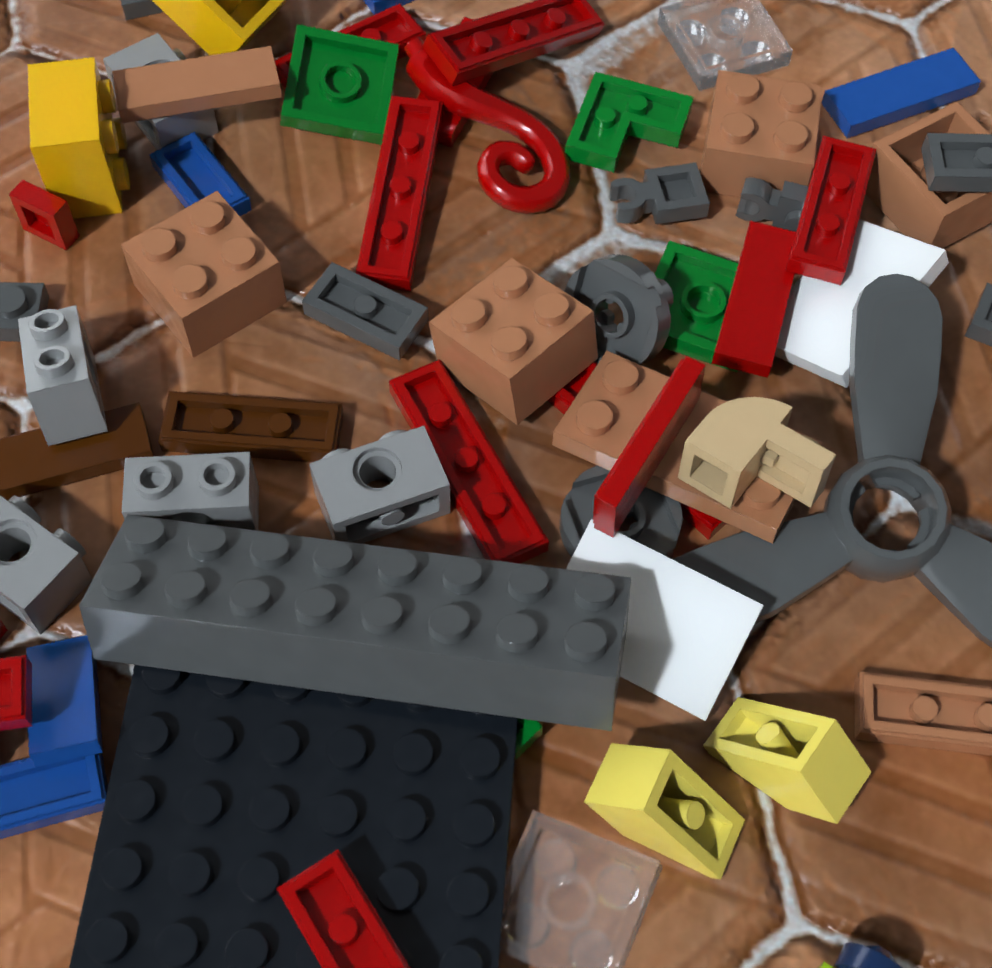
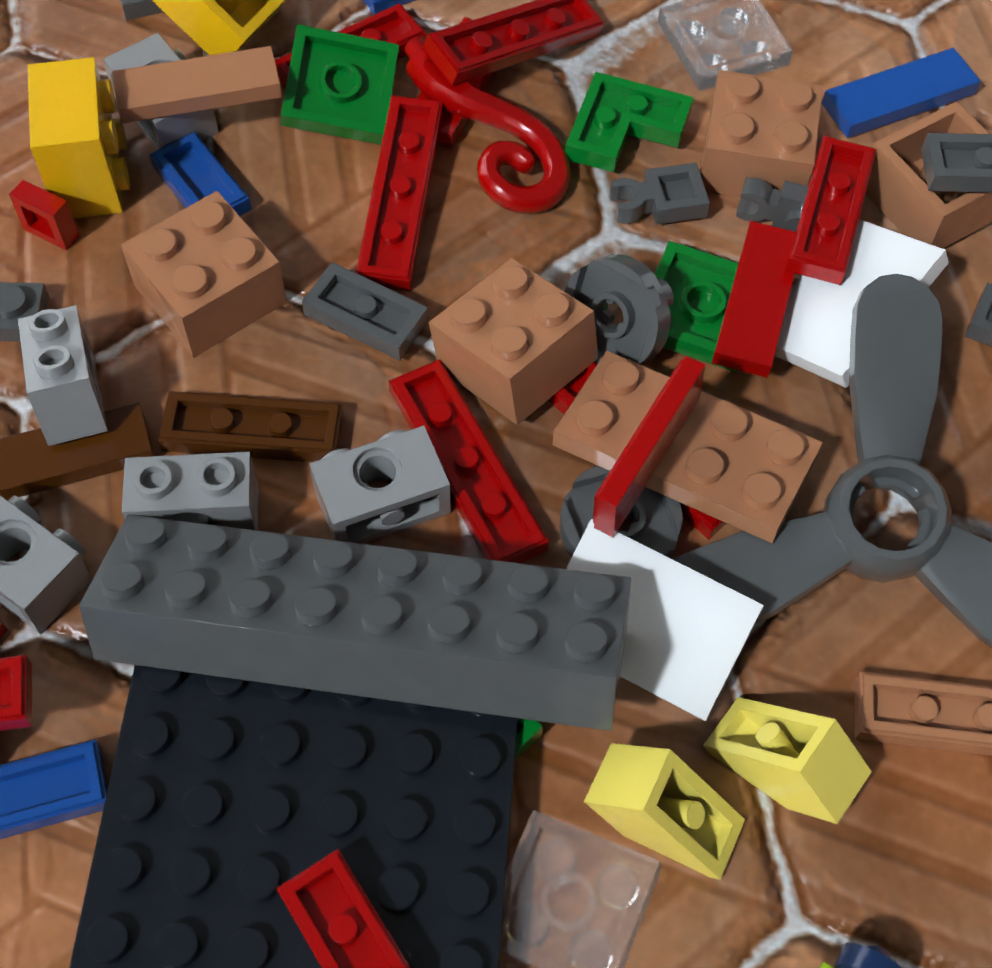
blue tile [26,635,103,767] -> none
tan brick [677,397,836,509] -> none

